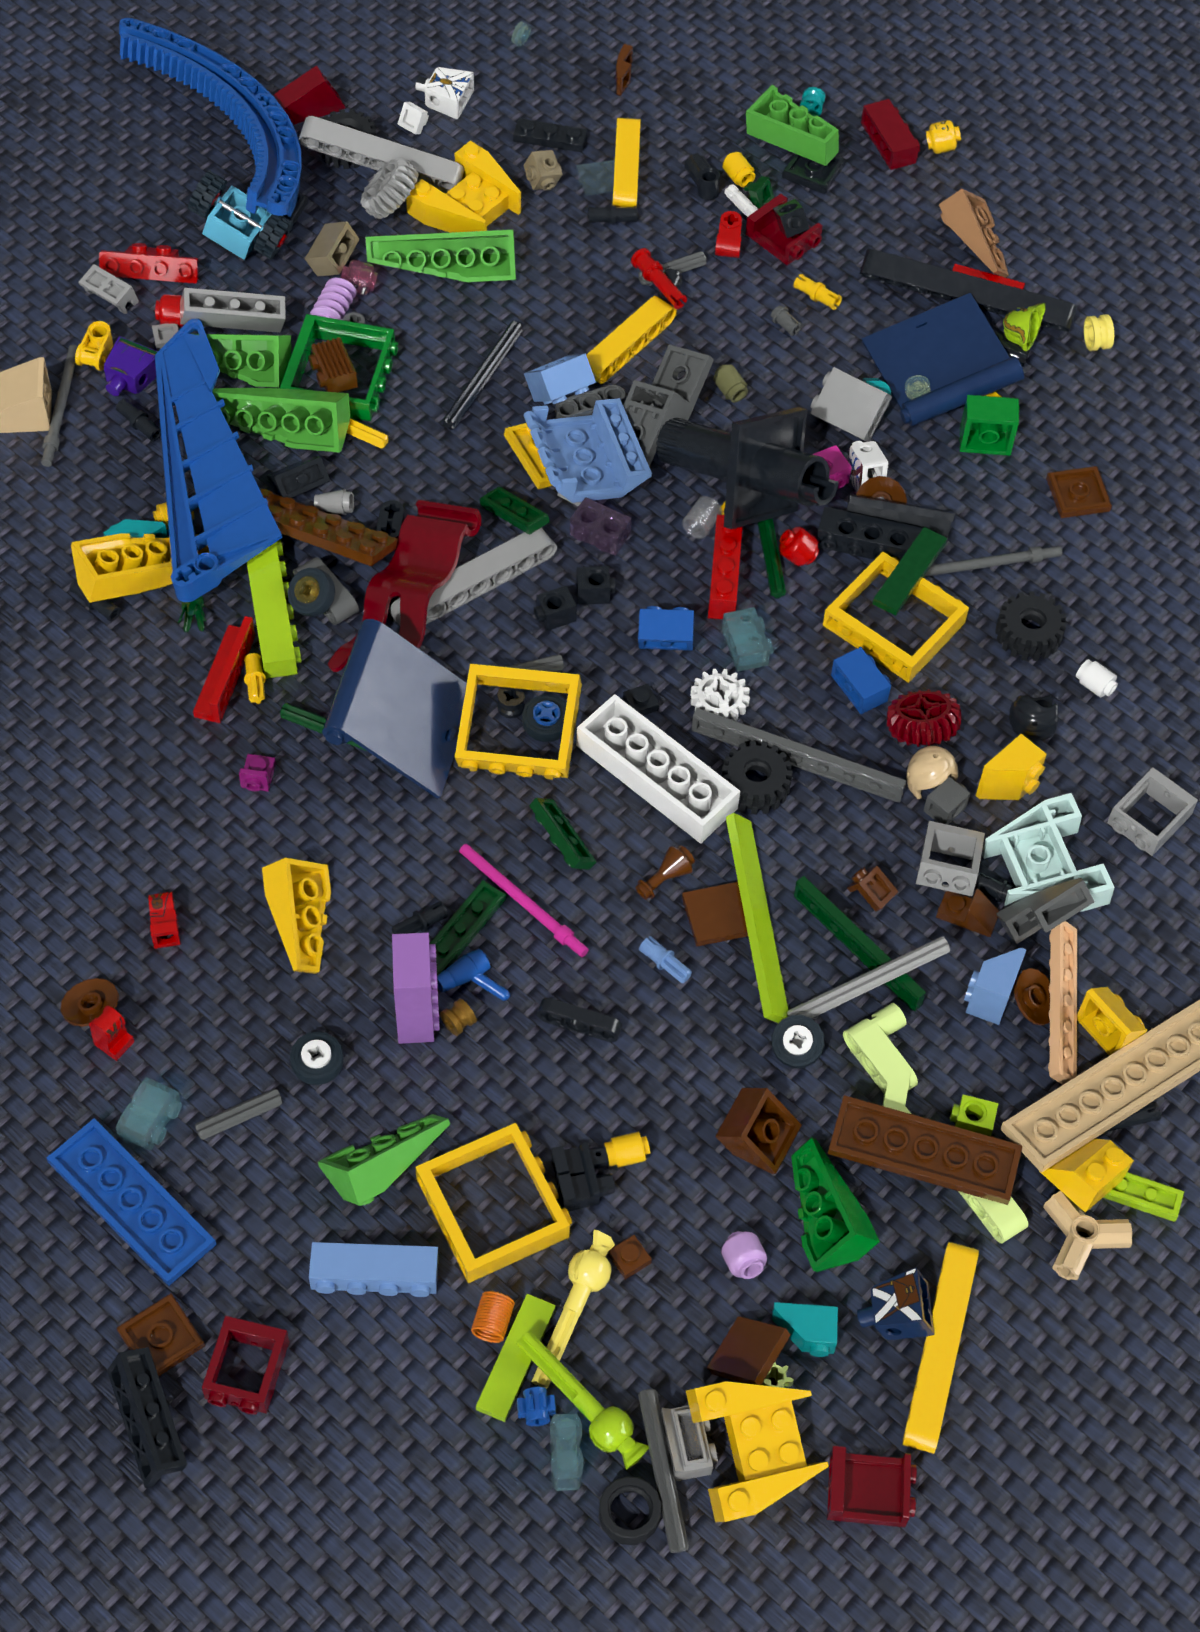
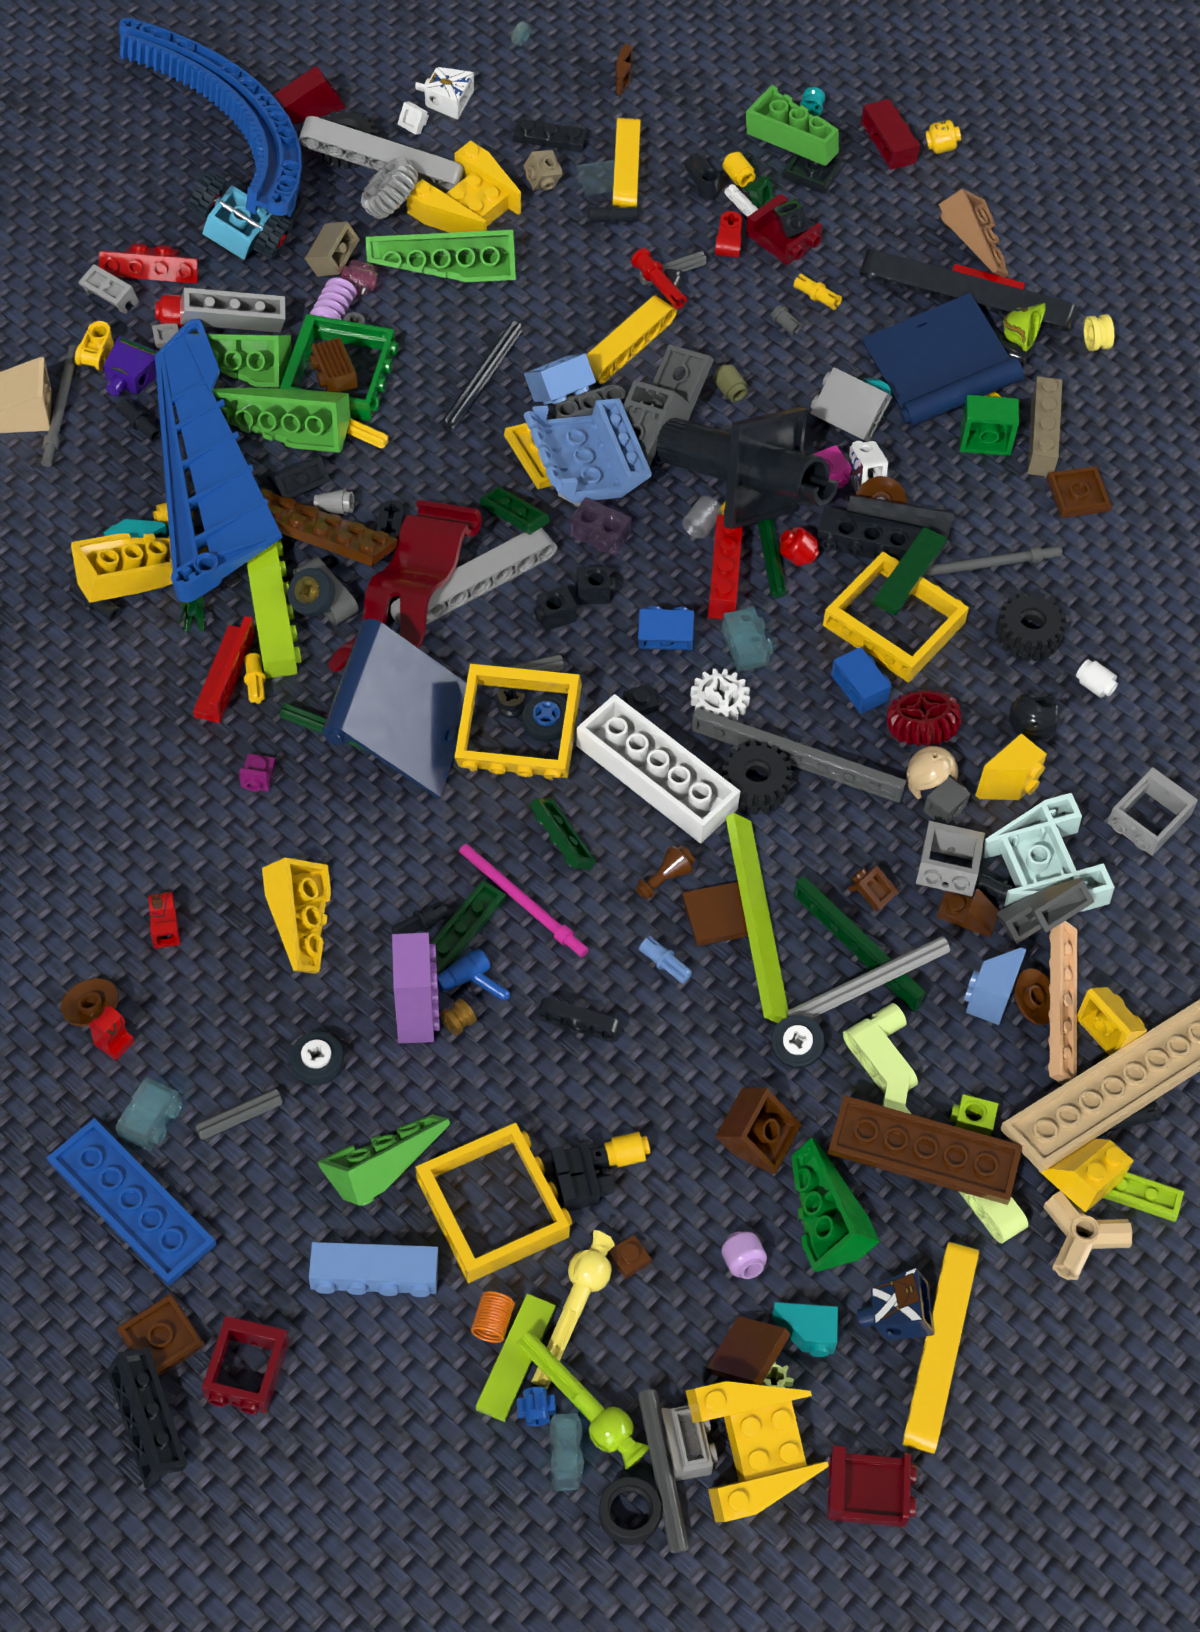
clear light blue tile [905,375,931,400] -> none
none -> dark tan brick [1027,376,1062,476]

